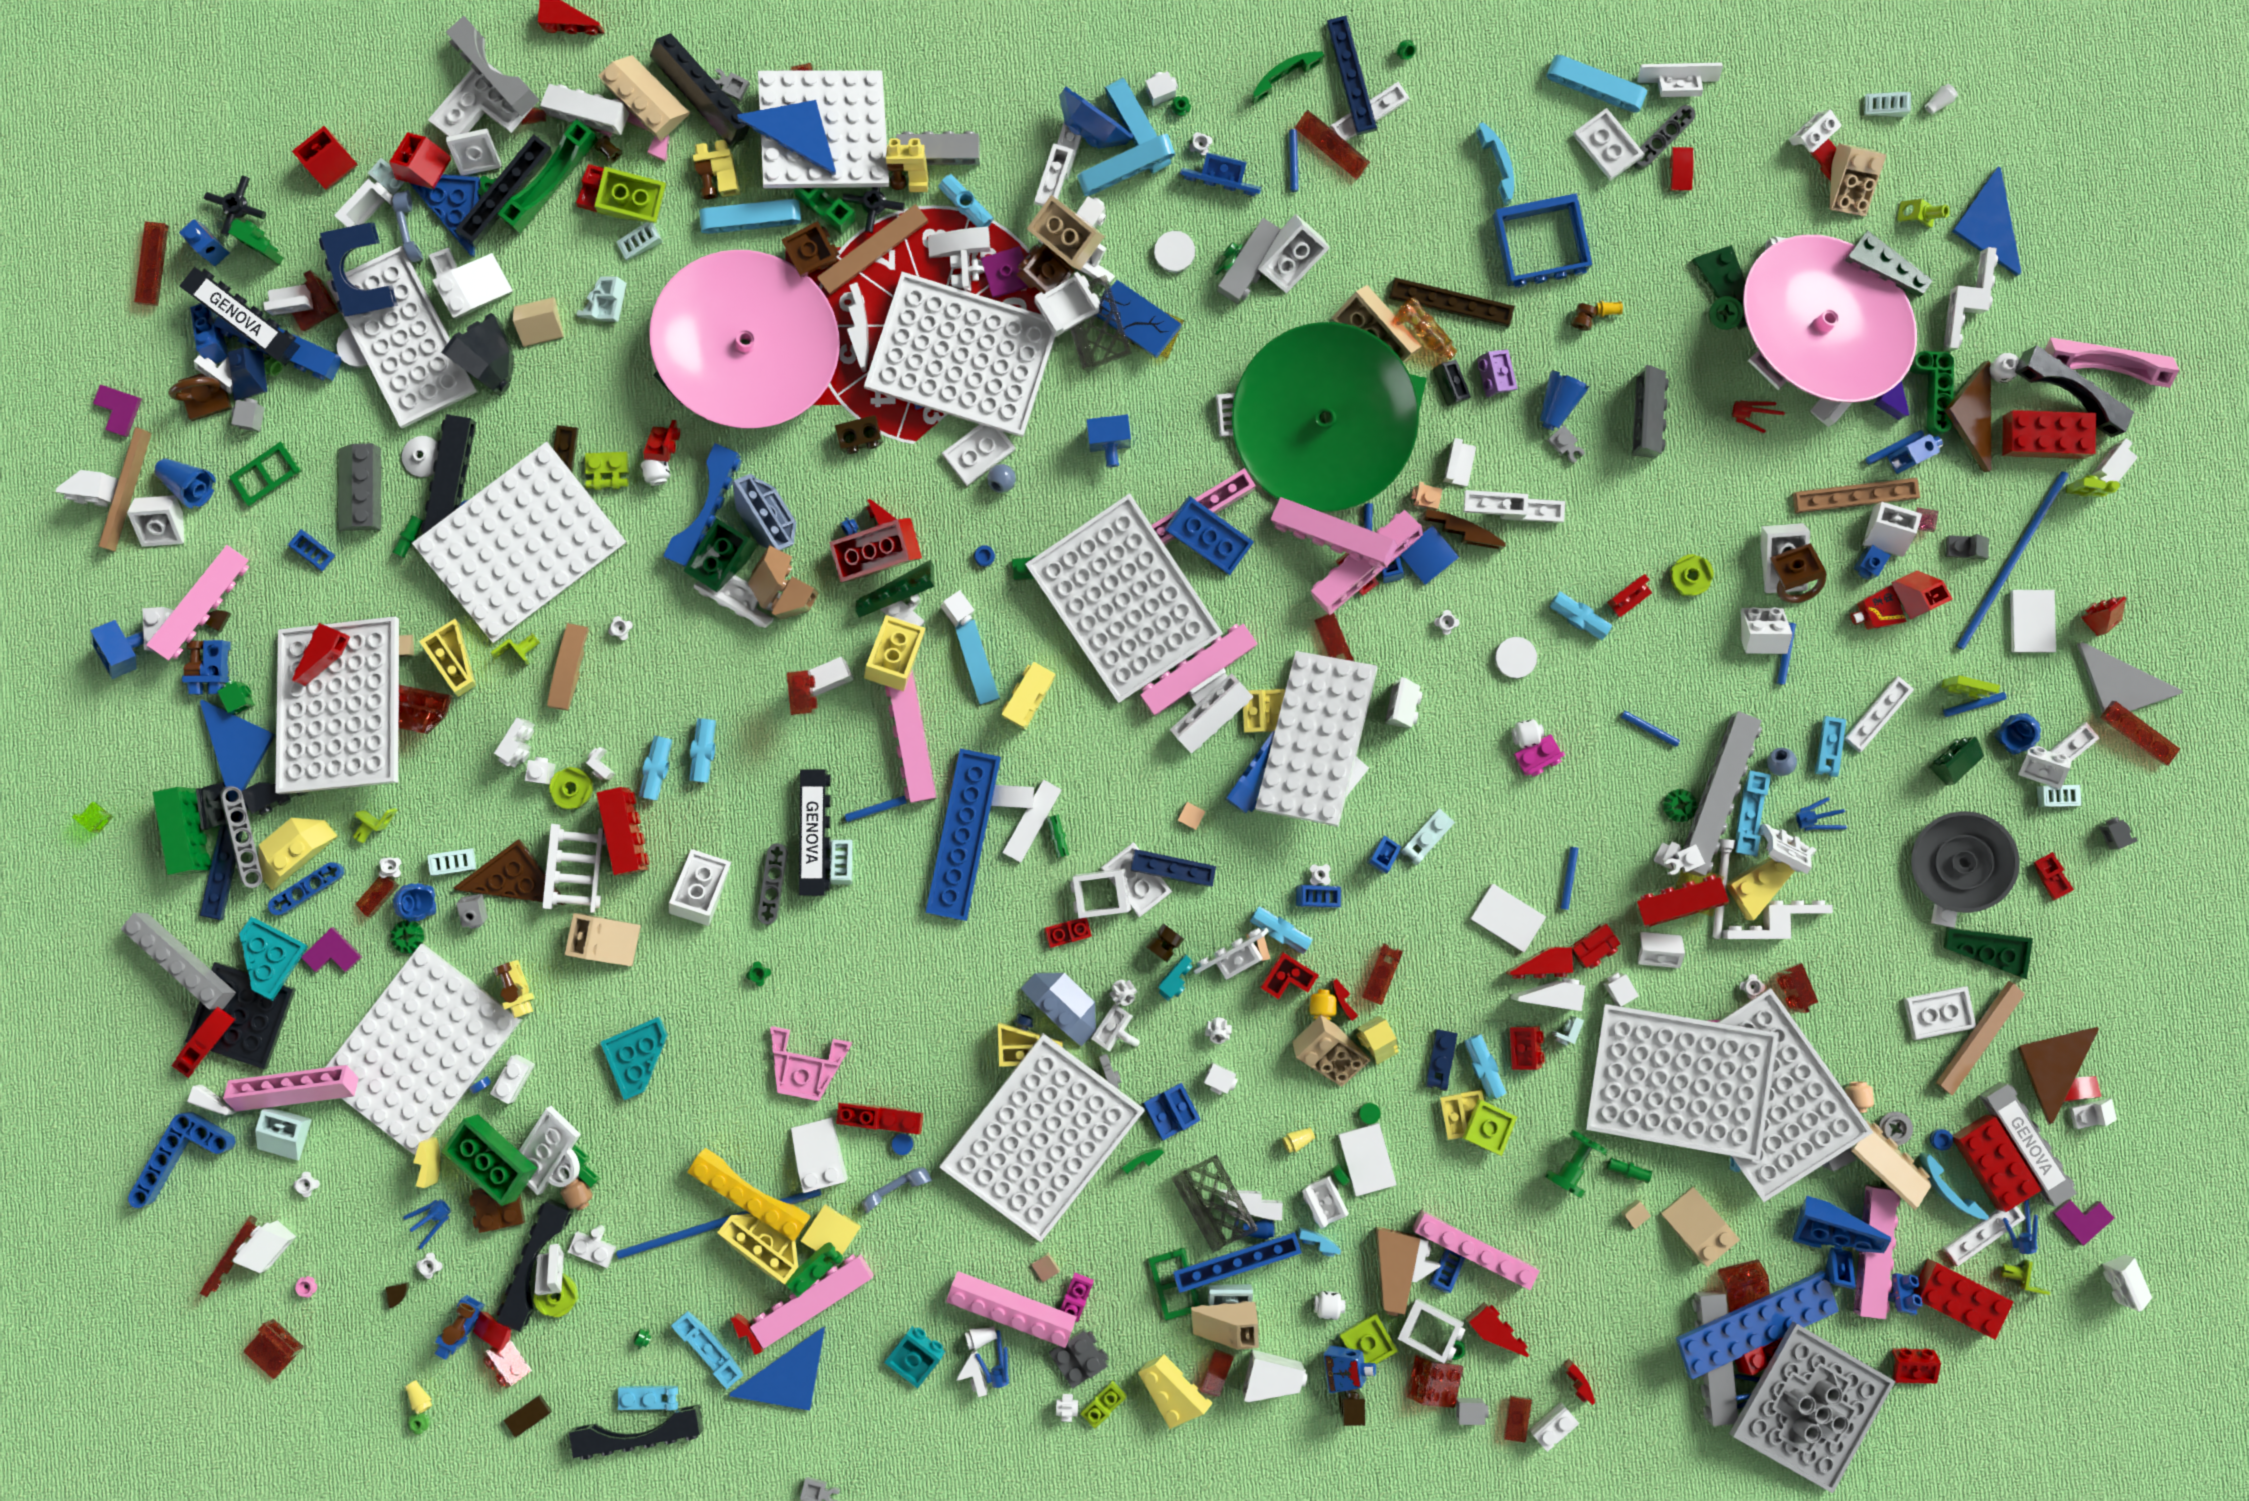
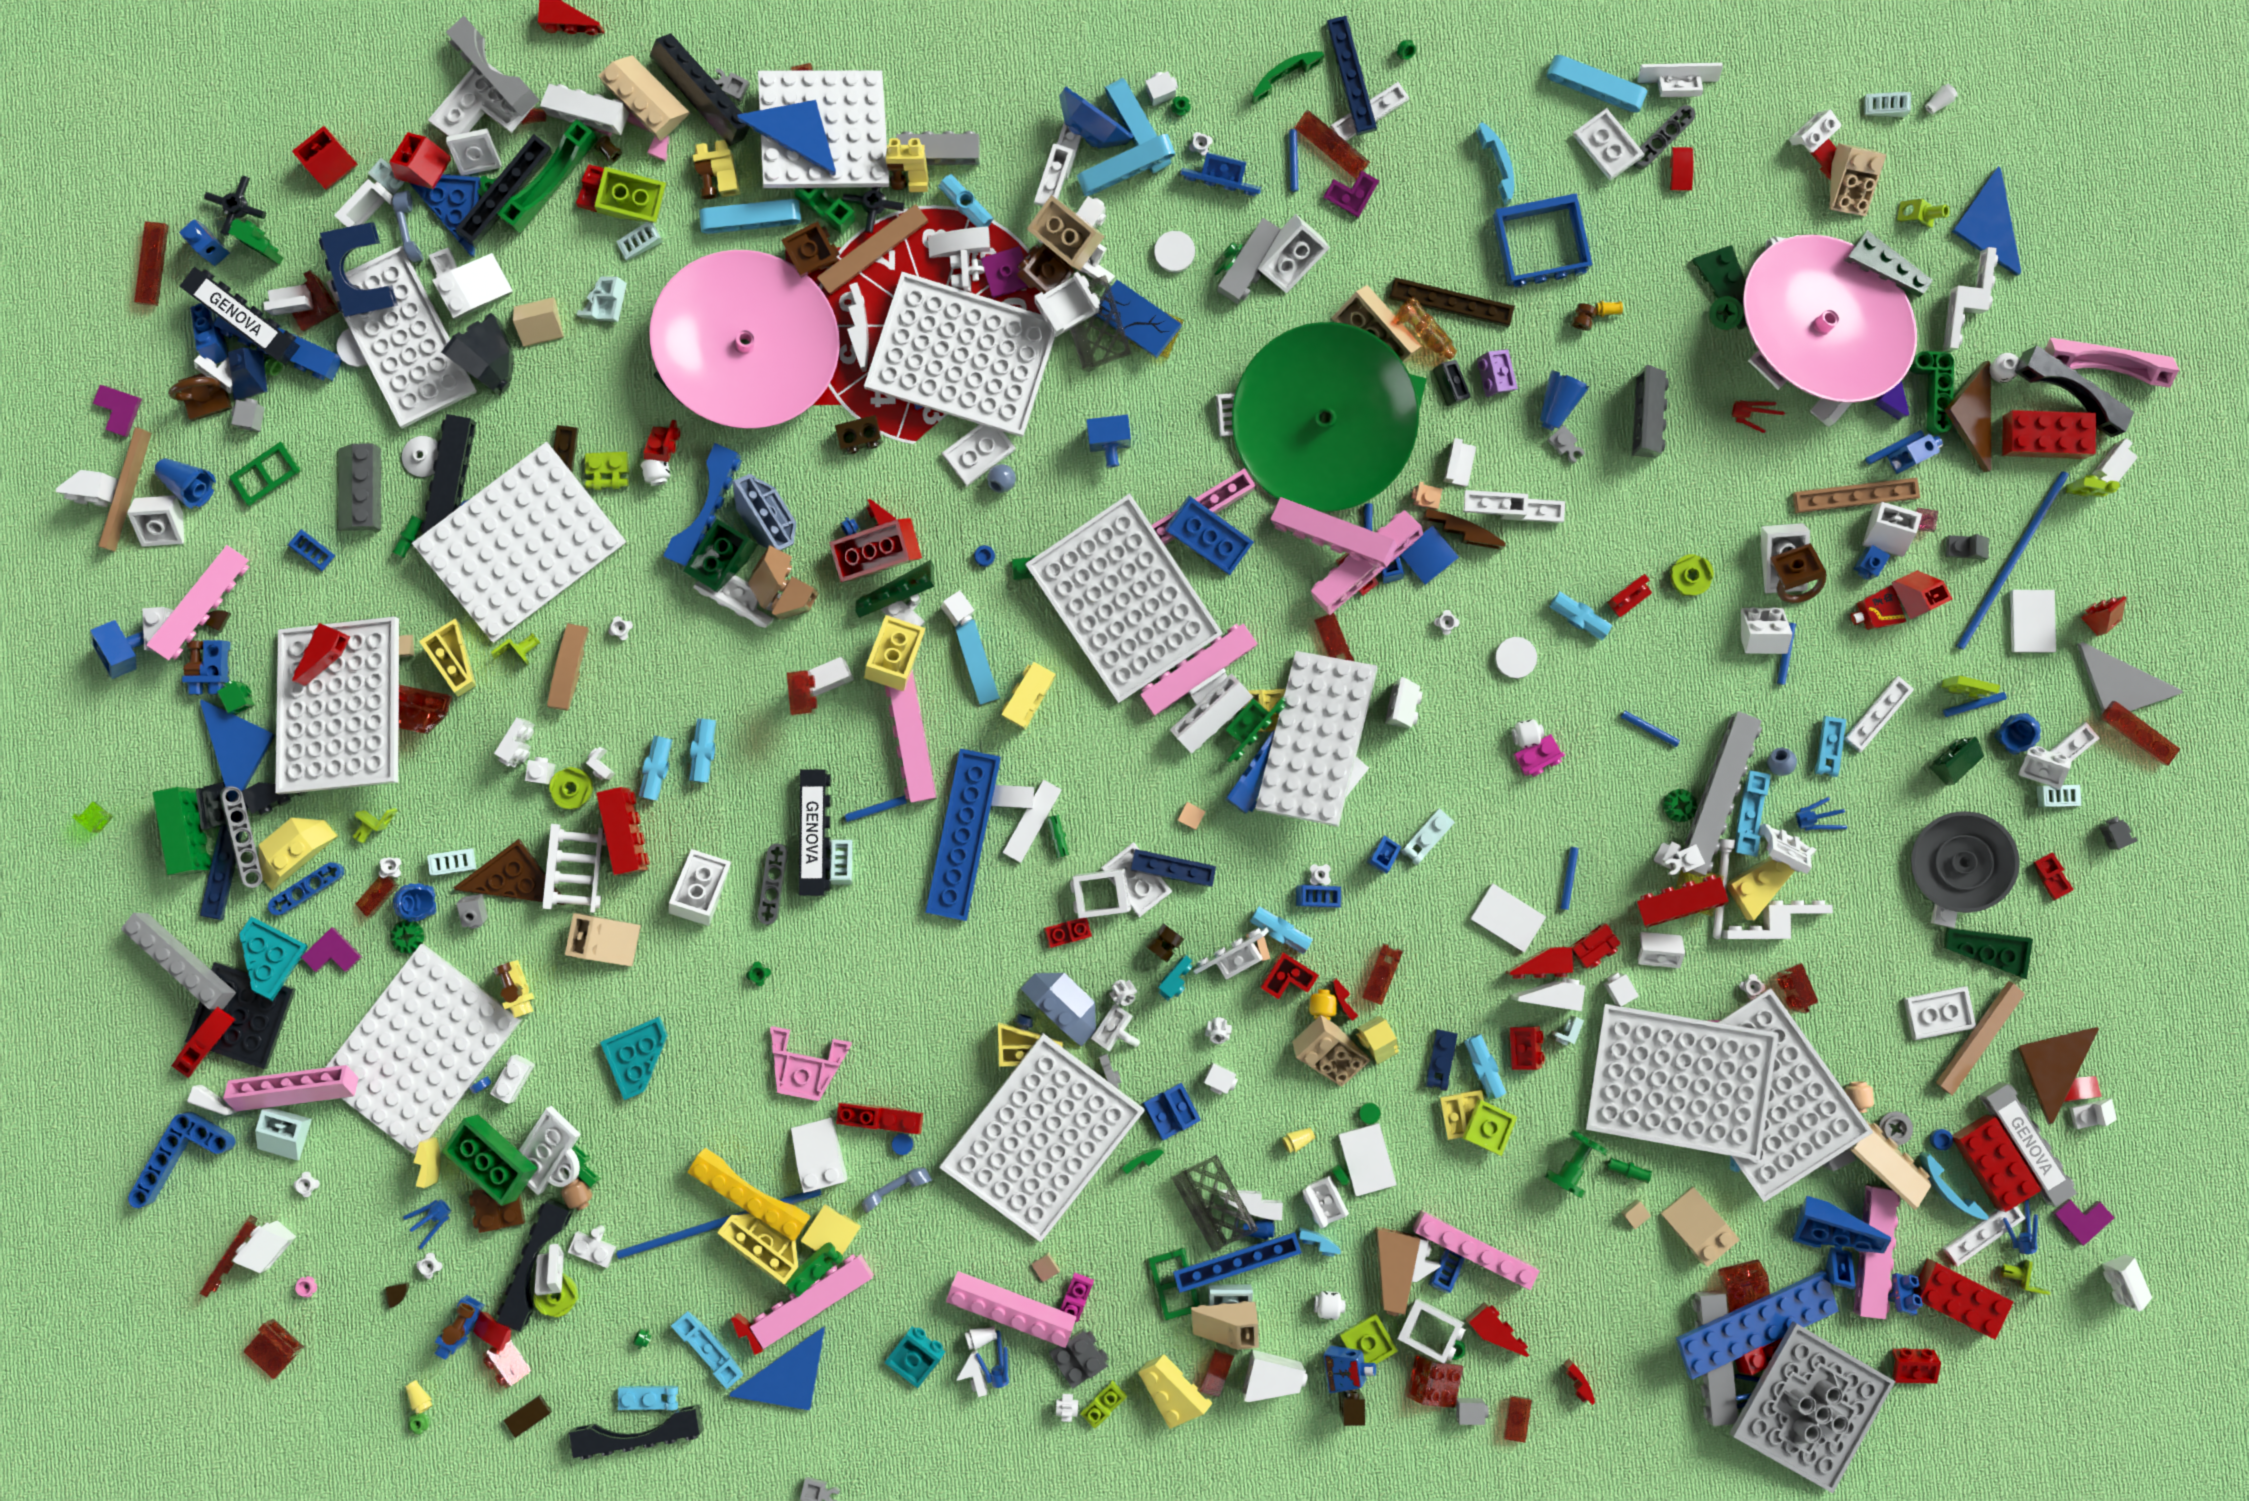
white brick [1529,1402,1579,1452] -> none
none -> green bracket [1225,696,1286,763]
none -> magenta tile [1323,171,1380,218]

